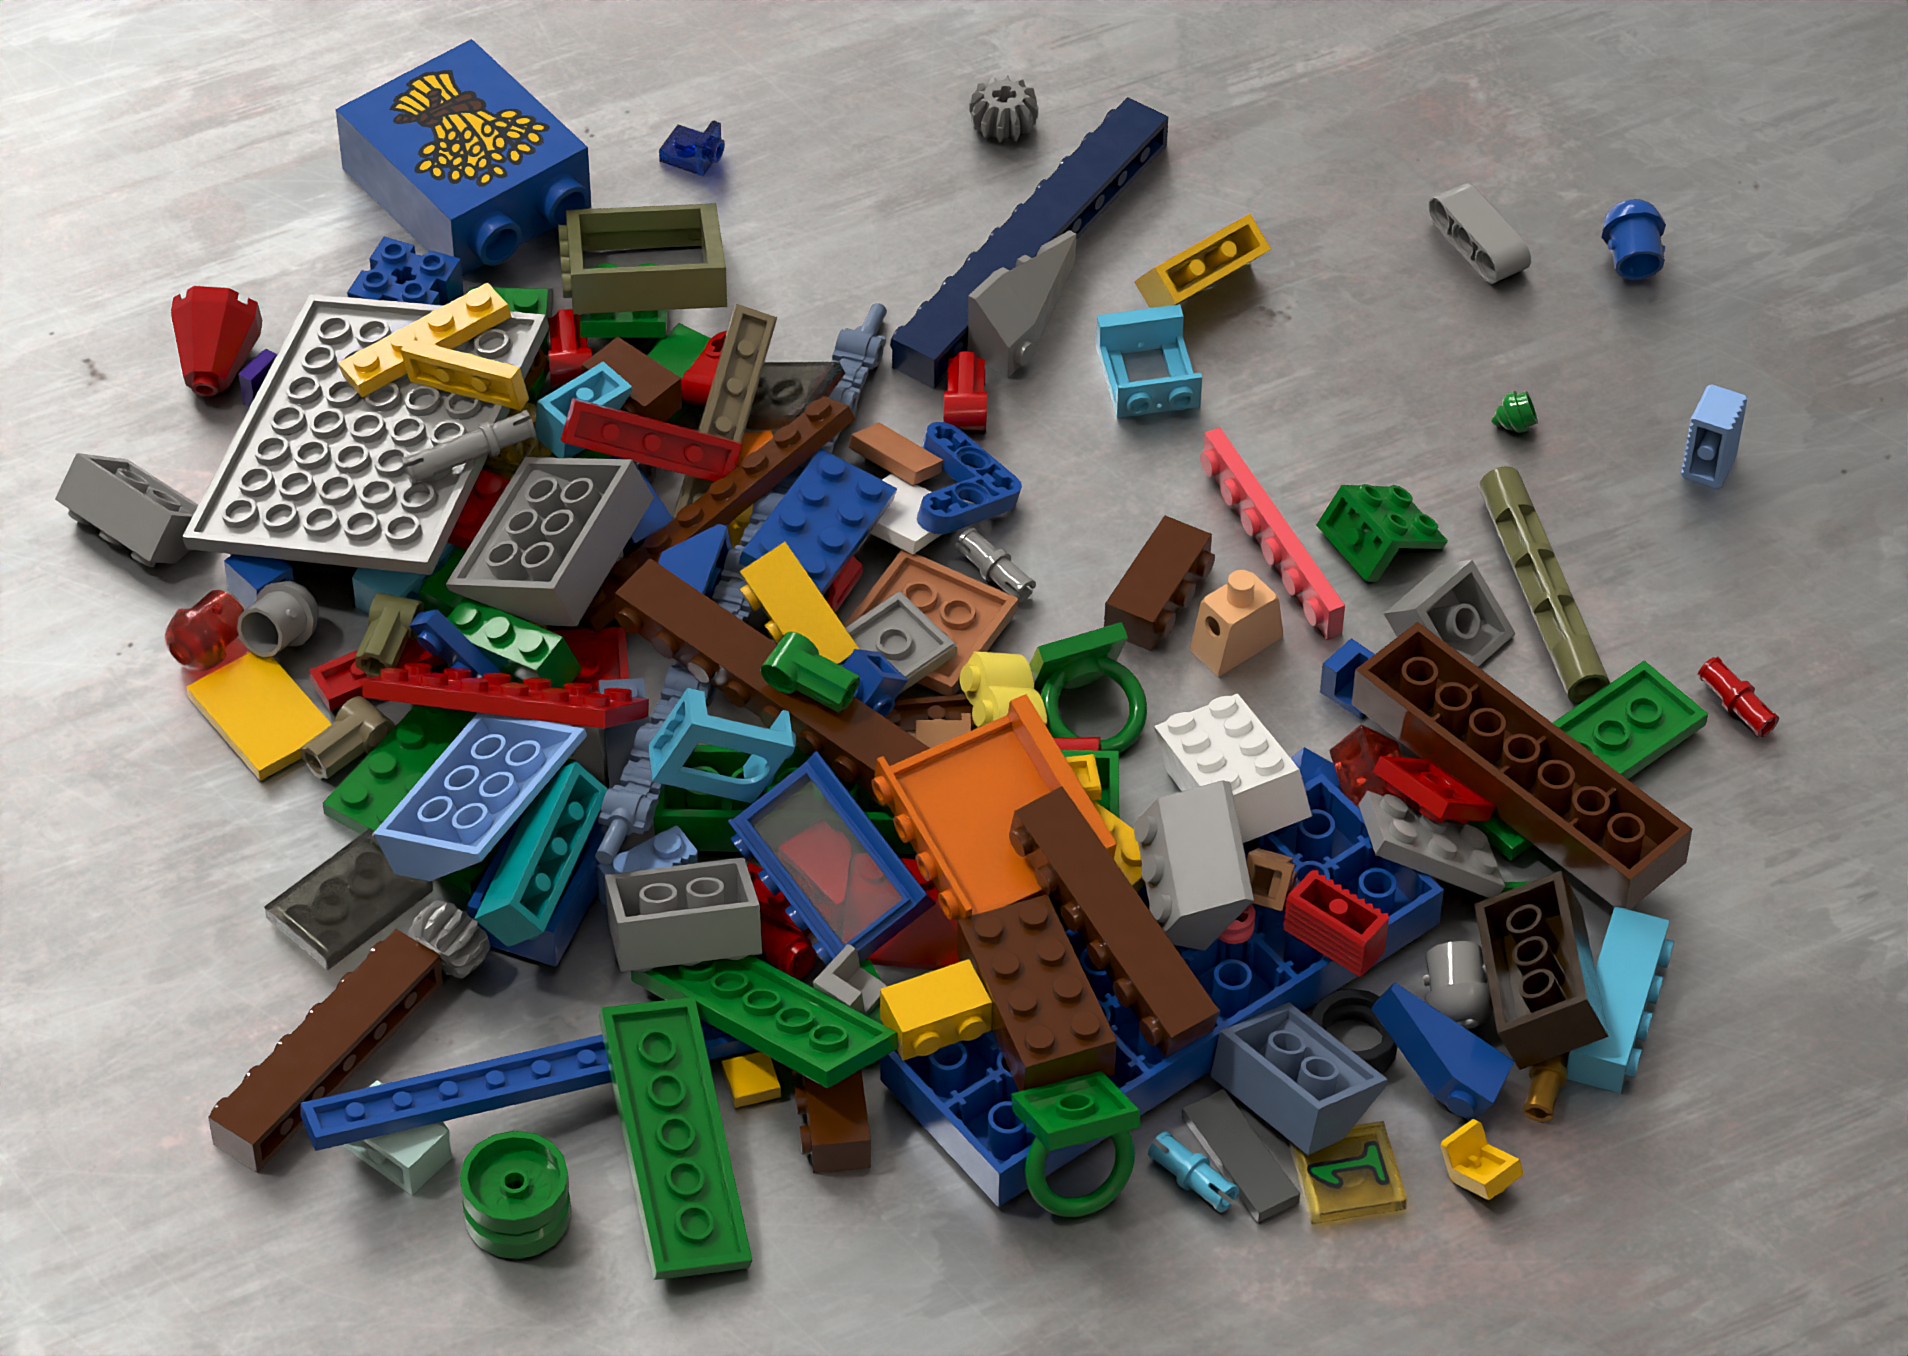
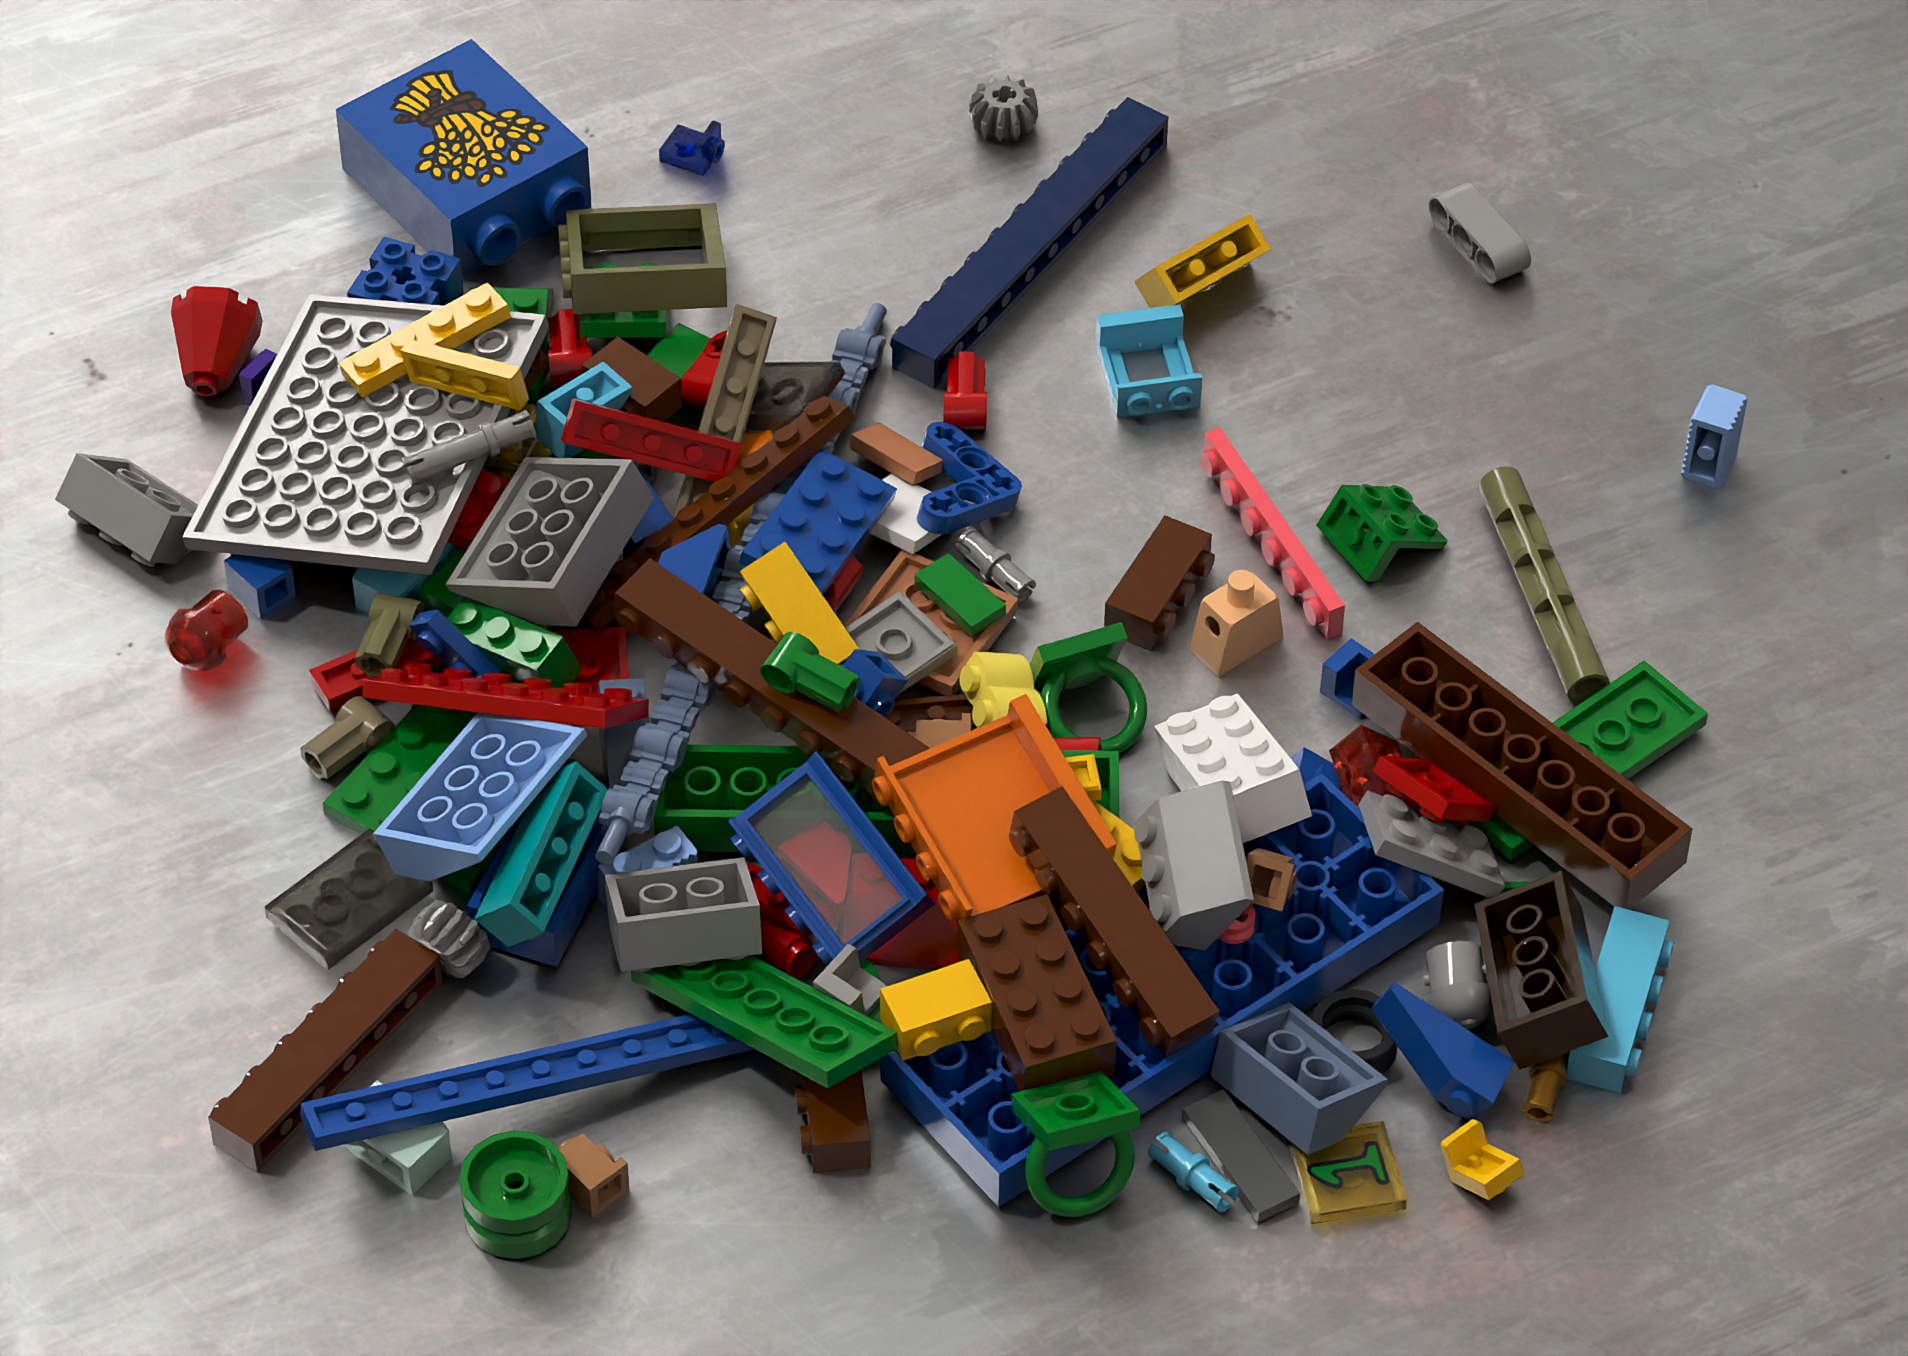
yellow tile [186,652,332,781] -> none
light grey piece [237,581,319,657] -> none
green plate [598,997,752,1280] -> none
medium azure panel [648,688,796,804] -> none
yellow tile [722,1052,781,1108] -> none
light grey wedge [967,230,1076,378] -> none
red brick [1283,870,1389,977] -> none
light grey slope [1384,560,1516,667] -> none
green plate [1491,391,1538,434] -> none
blue piece [1601,199,1666,280] -> none
red pin [1697,656,1779,738] -> none
none -> medium nougat brick [558,1133,630,1218]
none -> green tile [914,553,1006,637]

